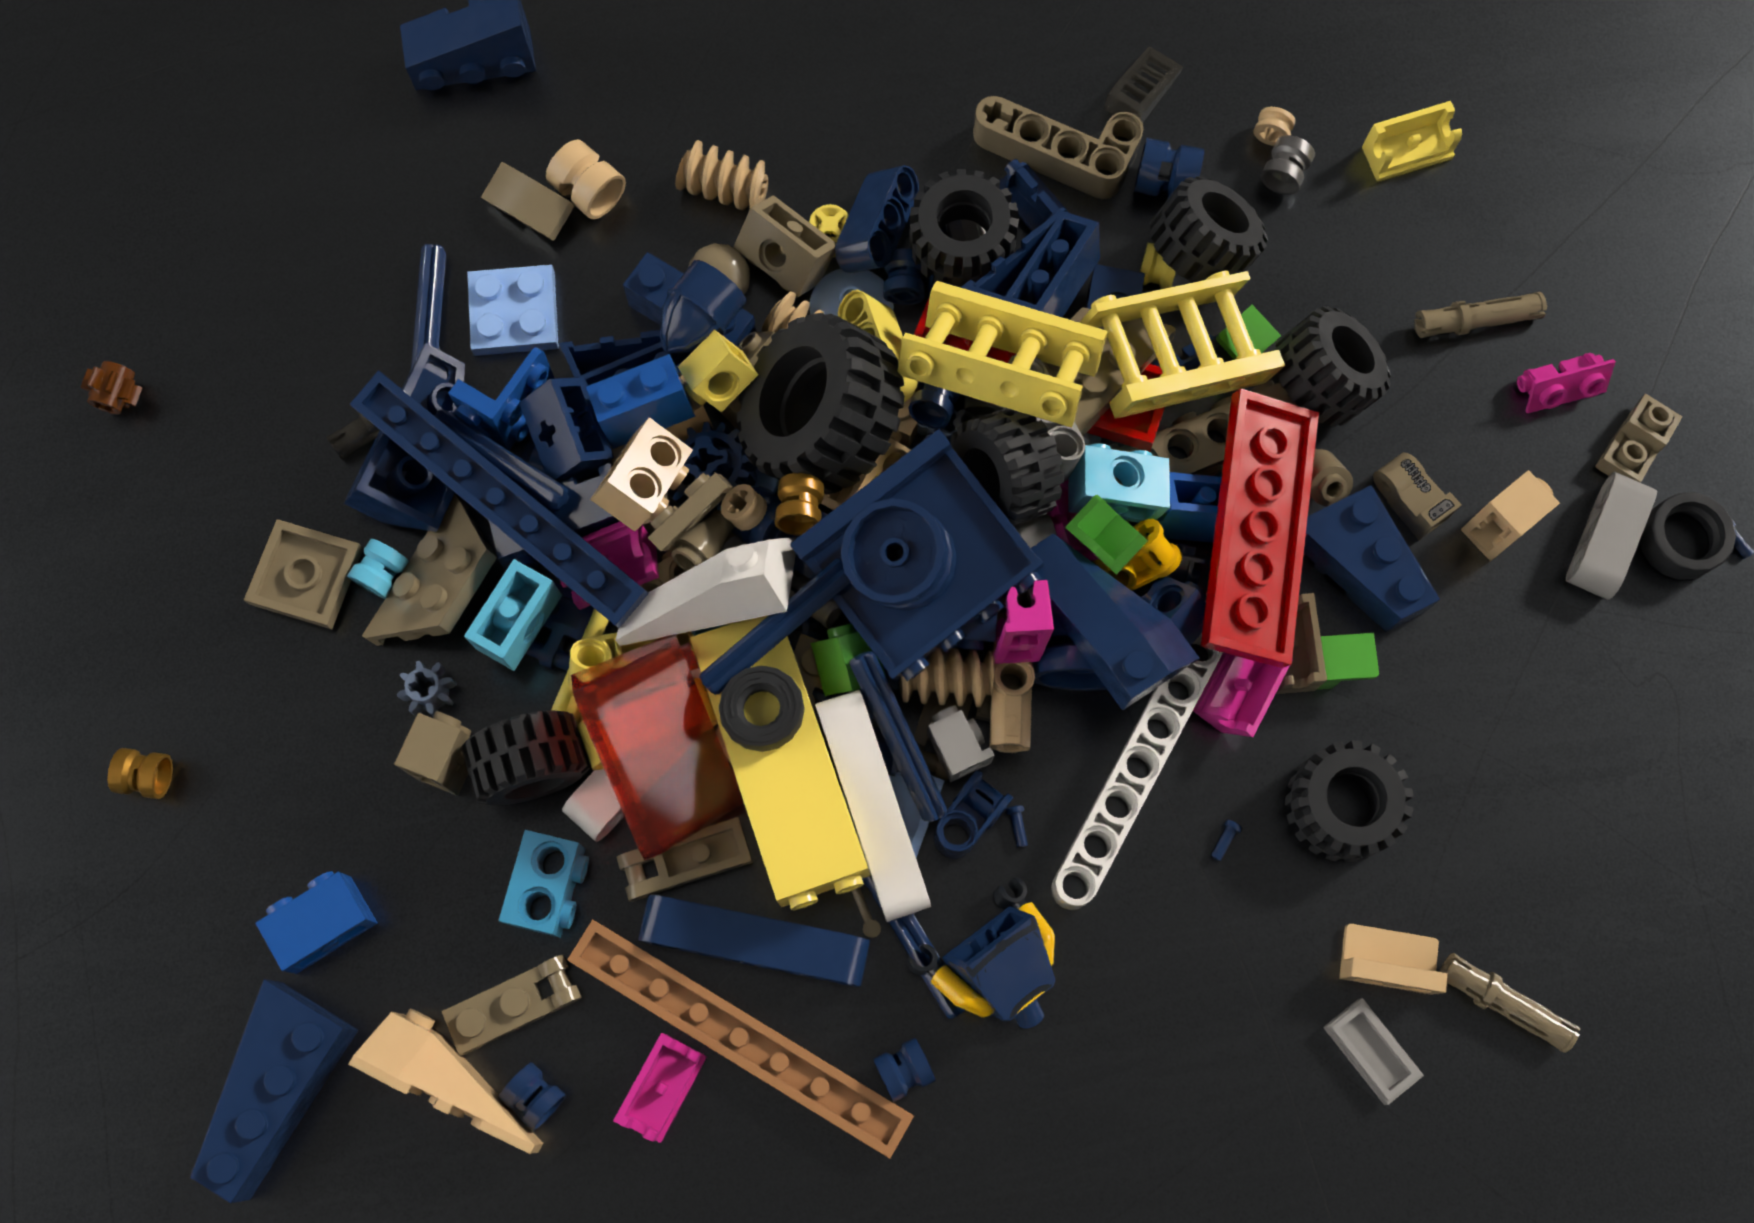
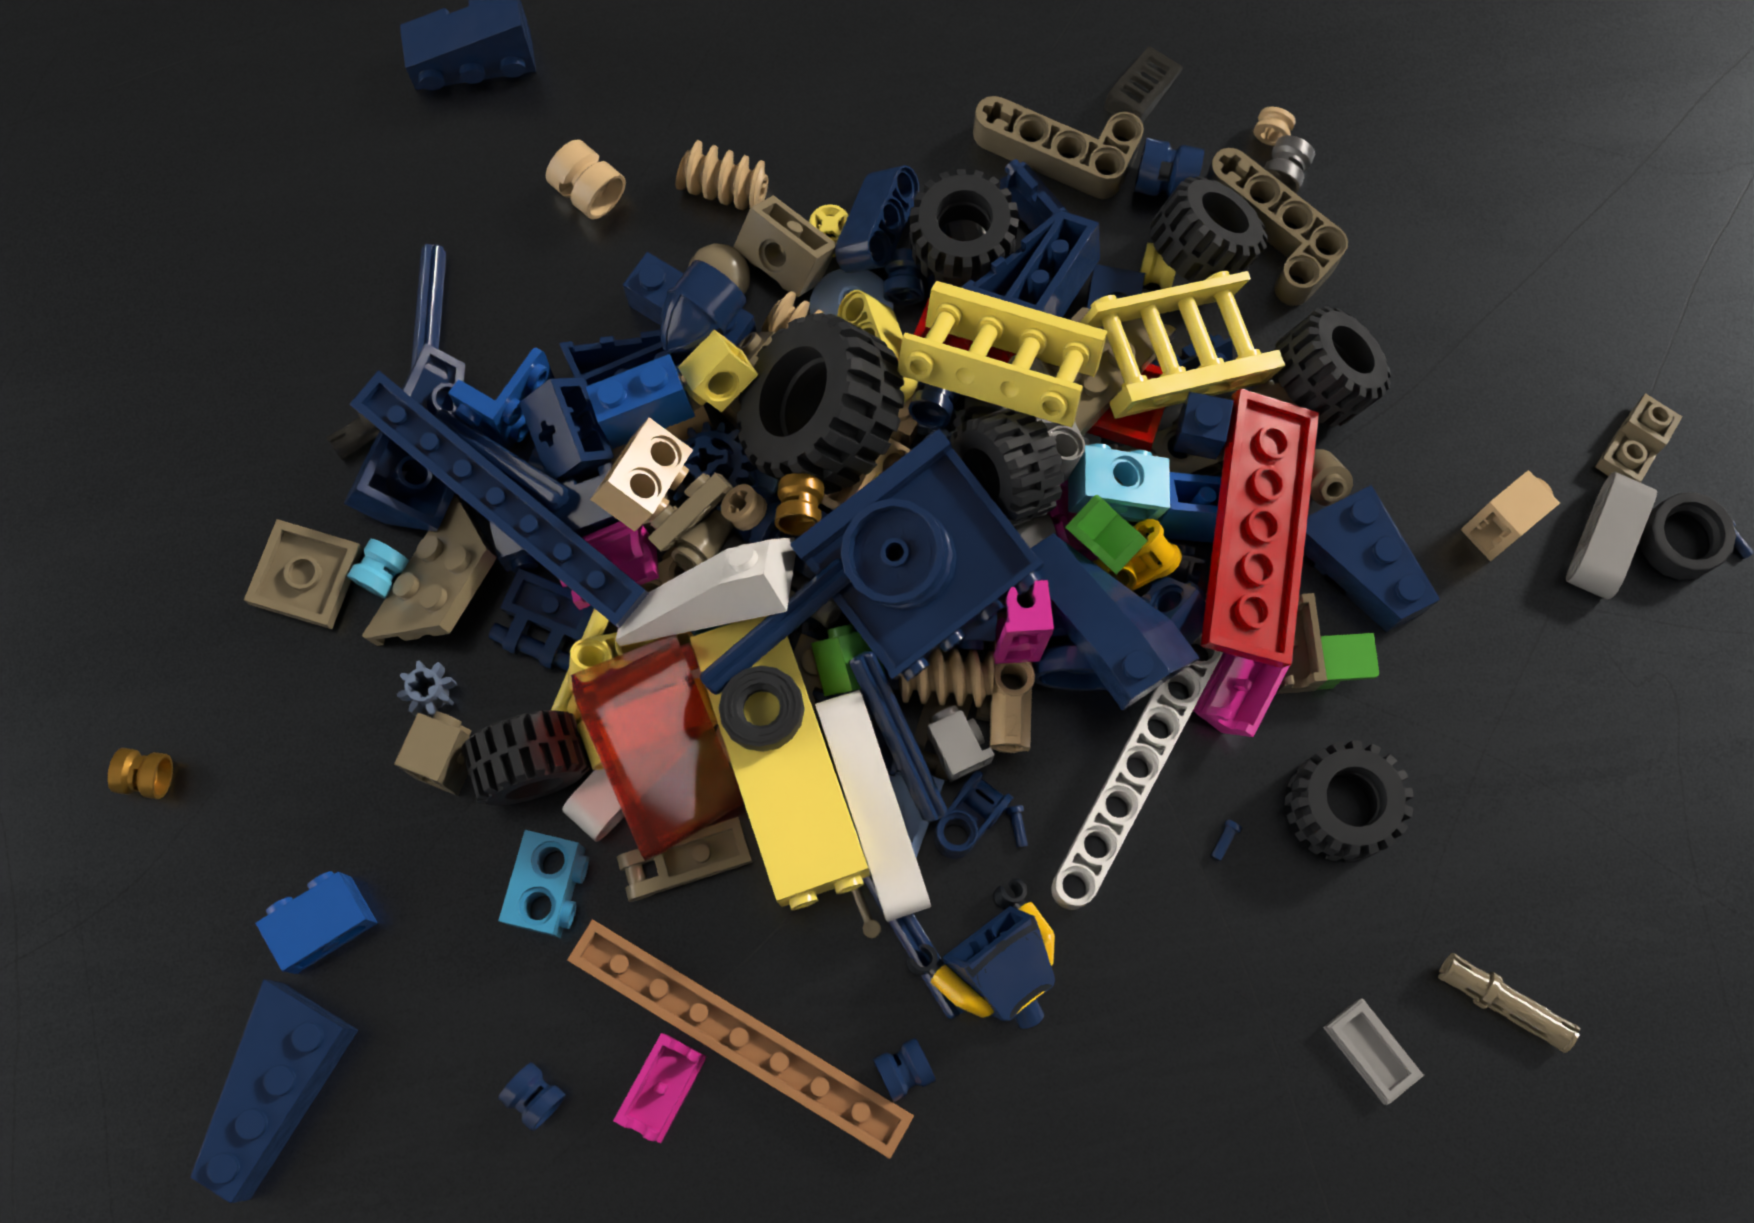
reddish brown gear [80,361,143,414] -> none
tan wedge [349,1009,543,1154] -> none
dark tan plate [441,955,582,1055] -> none
medium azure brick [464,559,562,671] -> none
light blue plate [468,264,559,356] -> none
dark tan slope [481,162,575,241] -> none
dark blue beam [638,894,870,987] -> none
bright green panel [1216,304,1281,360] -> none
tan panel [1339,924,1448,995] -> none
light yellow hinge [1362,101,1462,182] -> none
dark tan leg [1373,452,1462,541] -> none
dark tan pin [1414,292,1547,338] -> none
dark pink hinge [1517,353,1616,414] -> none
none -> dark blue brick [1172,391,1234,460]
none -> dark tan beam [1206,148,1348,306]

